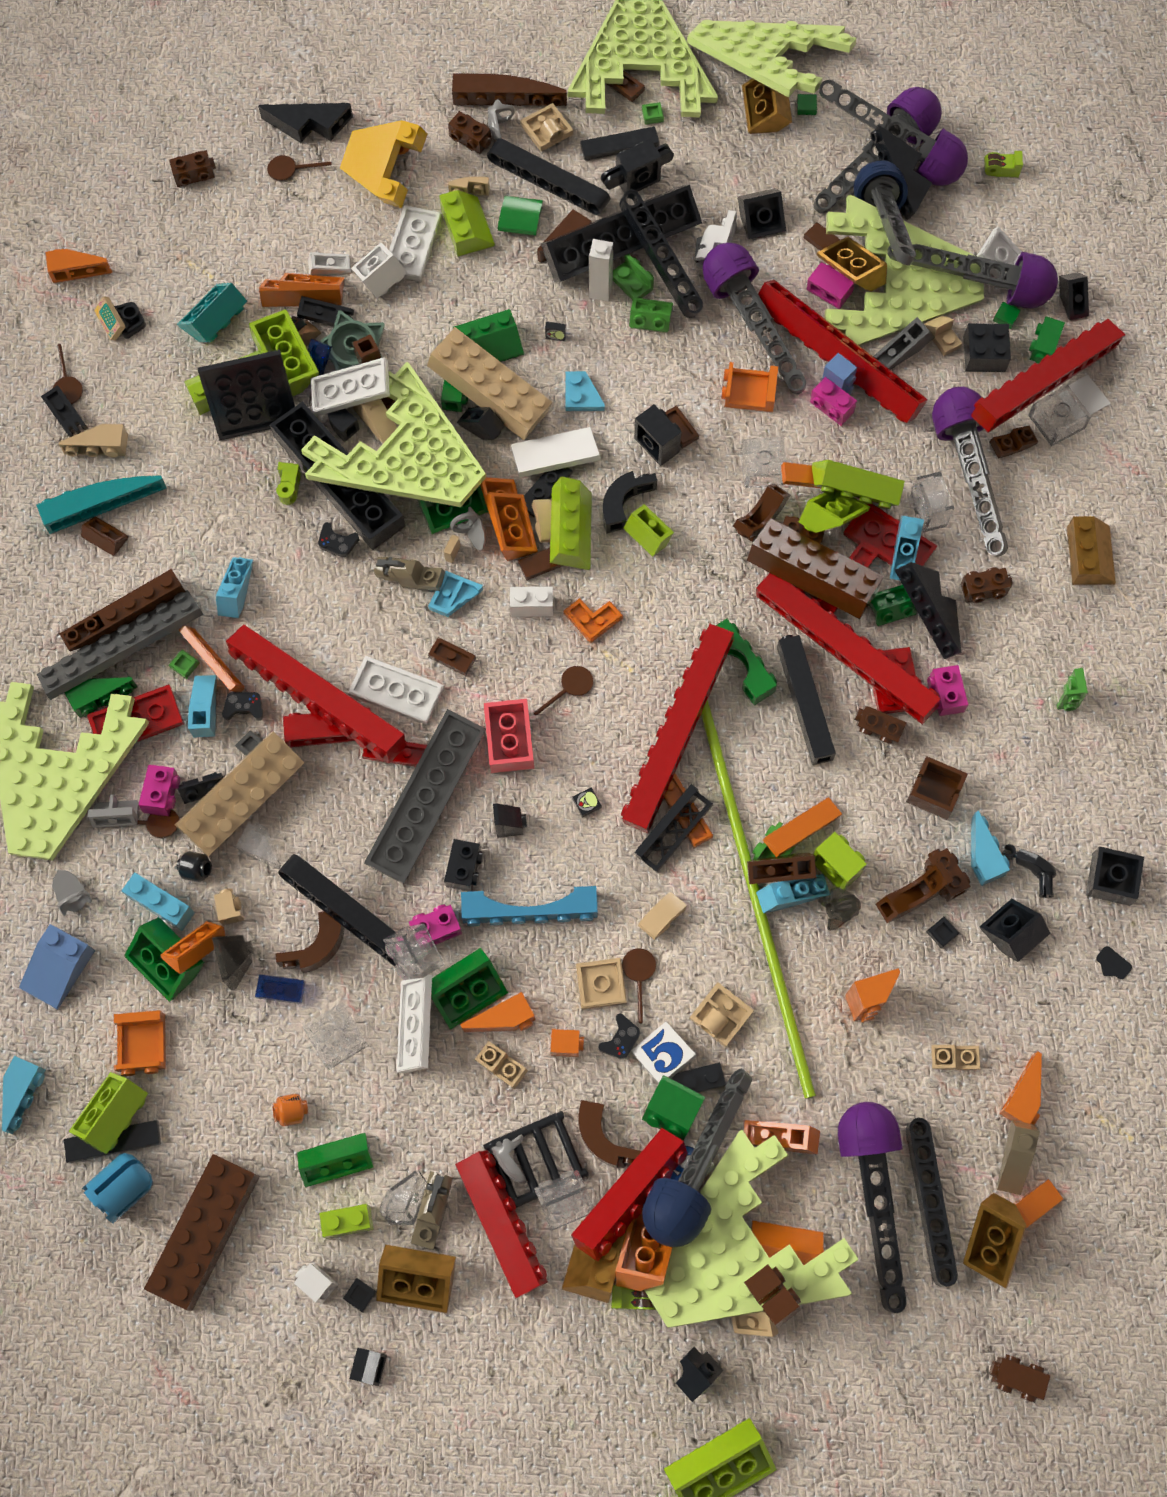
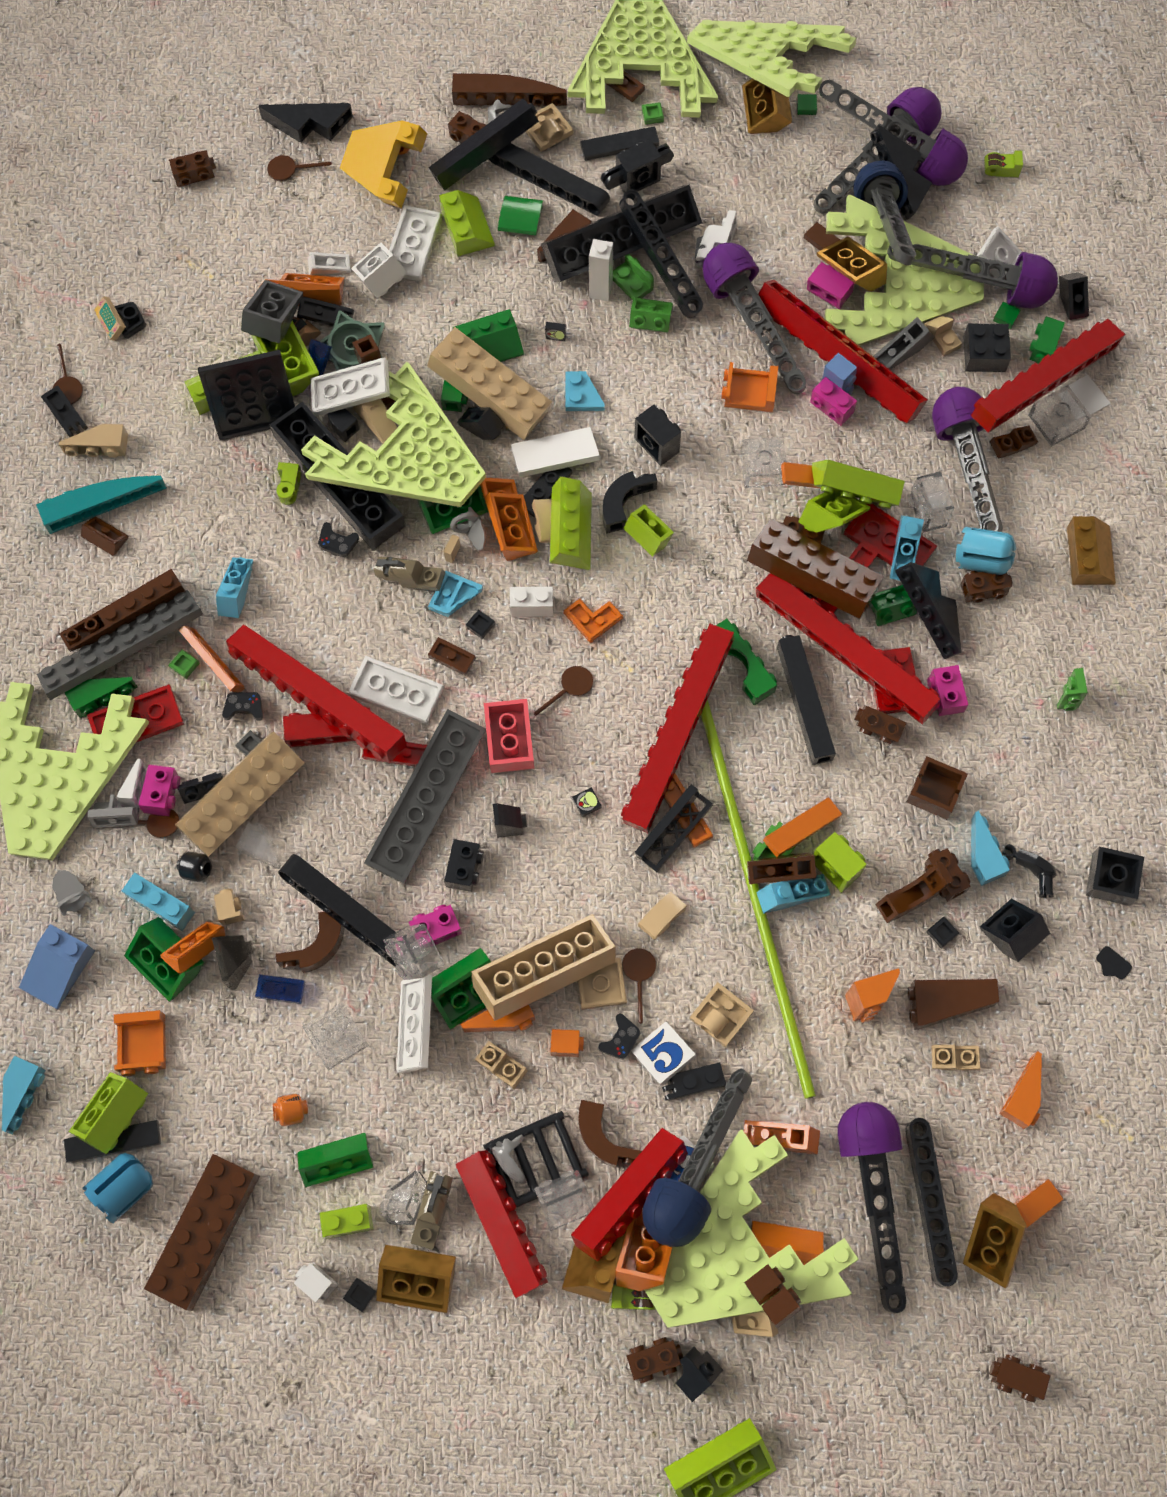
orange slope [45,249,112,283] -> none
teal slope [177,283,247,343] -> none
medium azure slope [188,675,217,738] -> none
black piece [349,1347,387,1386] -> none
tan slope [448,177,490,196] -> none
dark azure arch [461,886,598,927] -> none
reddish brown tile [518,548,564,581] -> none
green slope [642,1075,705,1141] -> none
reddish brown tile [665,405,699,449] -> none
reddish brown arch [733,484,791,542] -> none
black slope [737,188,786,239] -> none
clear smoke brick [818,887,861,931] -> none
dark tan slope [996,1120,1040,1195] -> none
none -> white slope [117,759,147,808]
none -> dark grey slope [241,280,303,343]
none -> black brick [428,99,539,191]
none -> black tile [465,609,495,639]
none -> tan brick [471,914,616,1021]
none -> reddish brown brick [626,1337,683,1384]
none -> reddish brown slope [908,979,999,1030]
none -> medium azure cylinder [956,527,1016,575]

